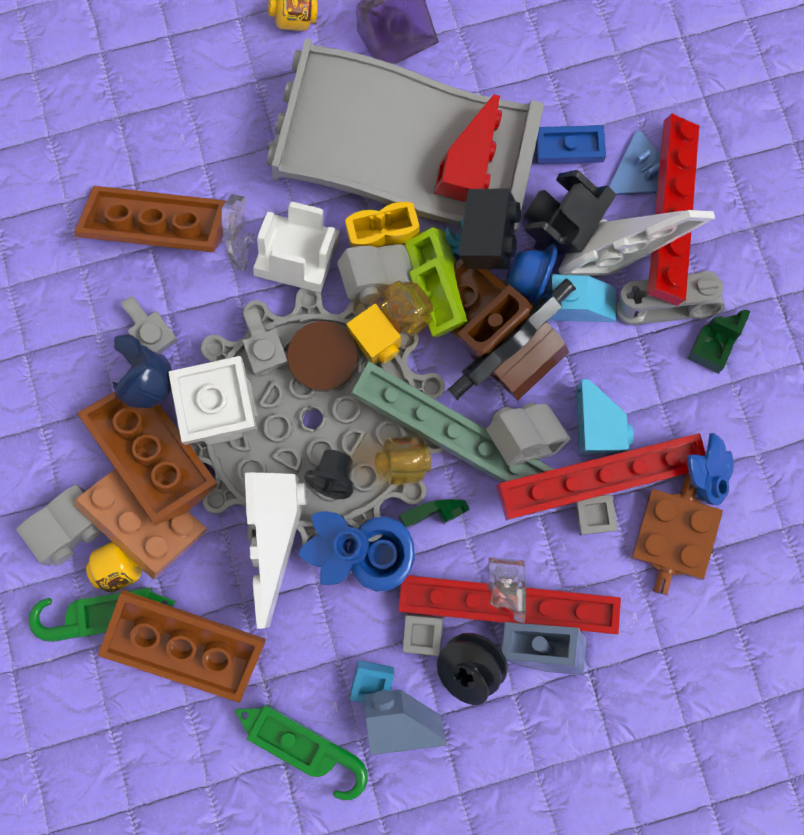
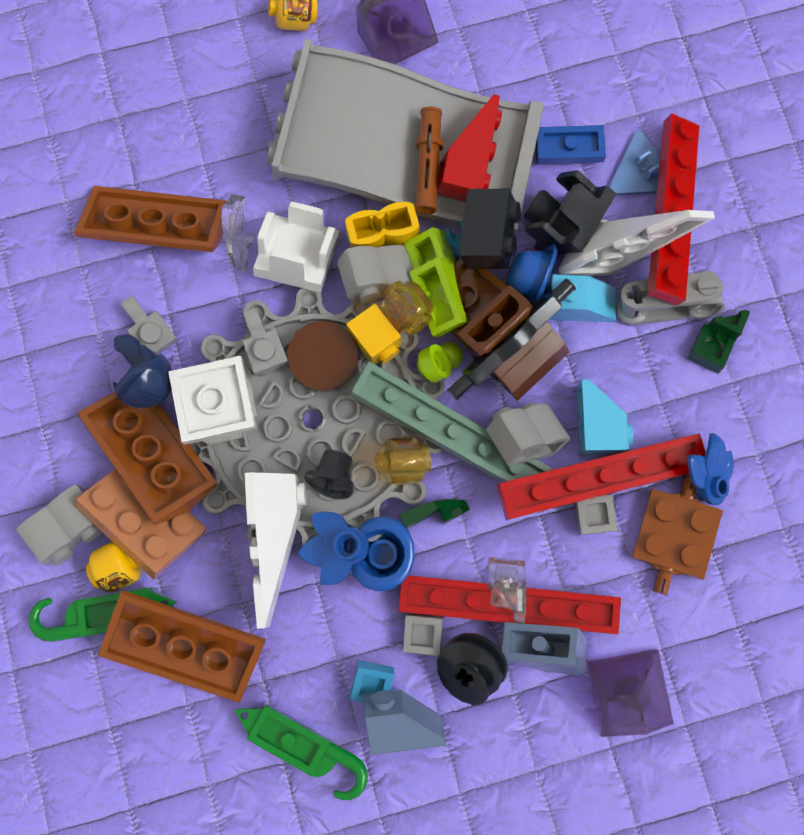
none -> dark orange pin [415,106,444,214]
none -> lime plate [417,342,463,383]
none -> clear purple slope [586,649,674,737]

